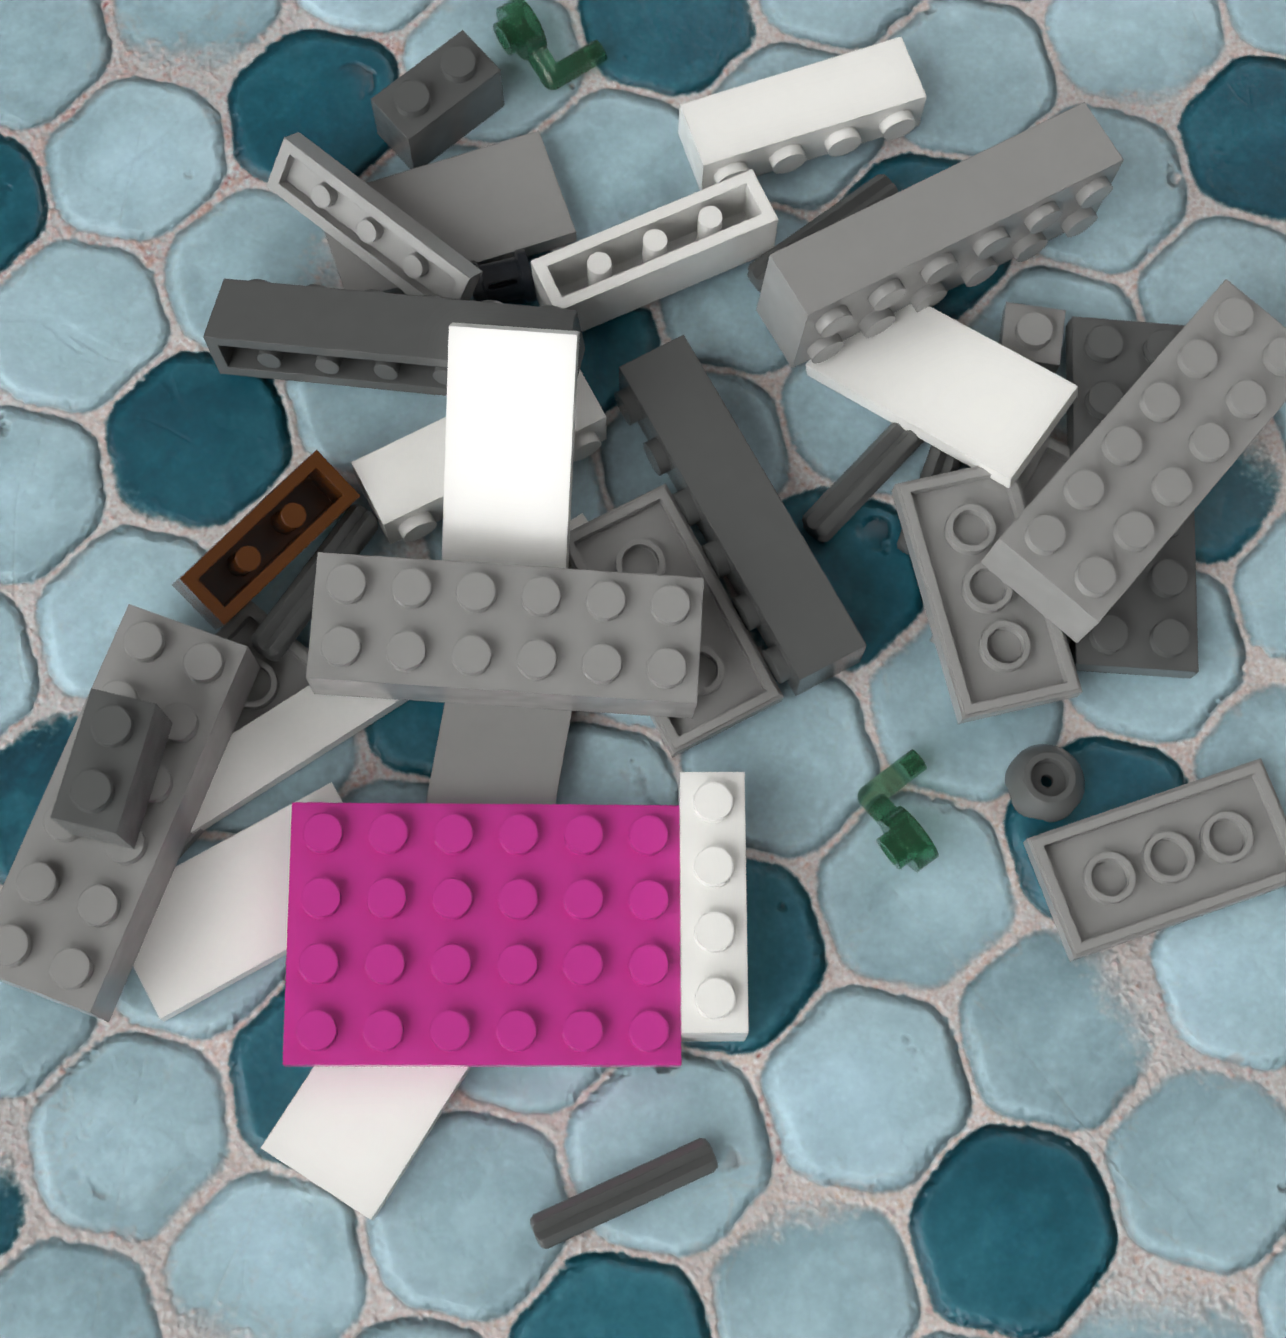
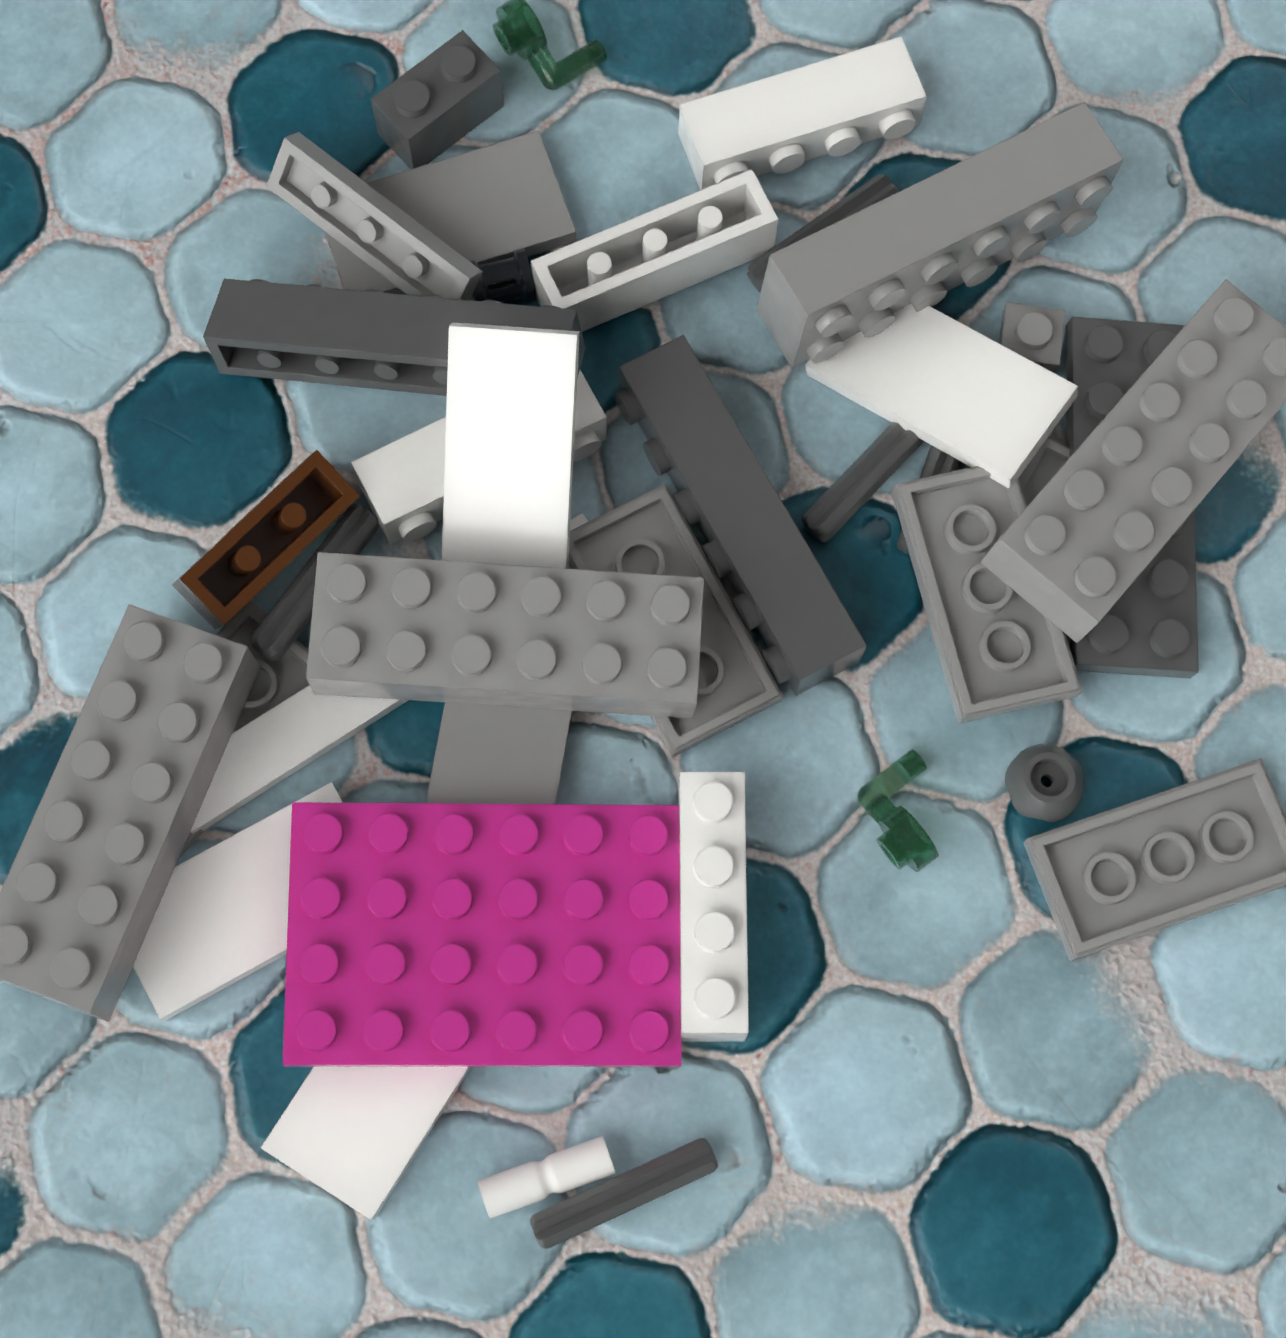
dark grey brick [50,688,173,849] -> none
none -> white piece [477,1136,616,1219]

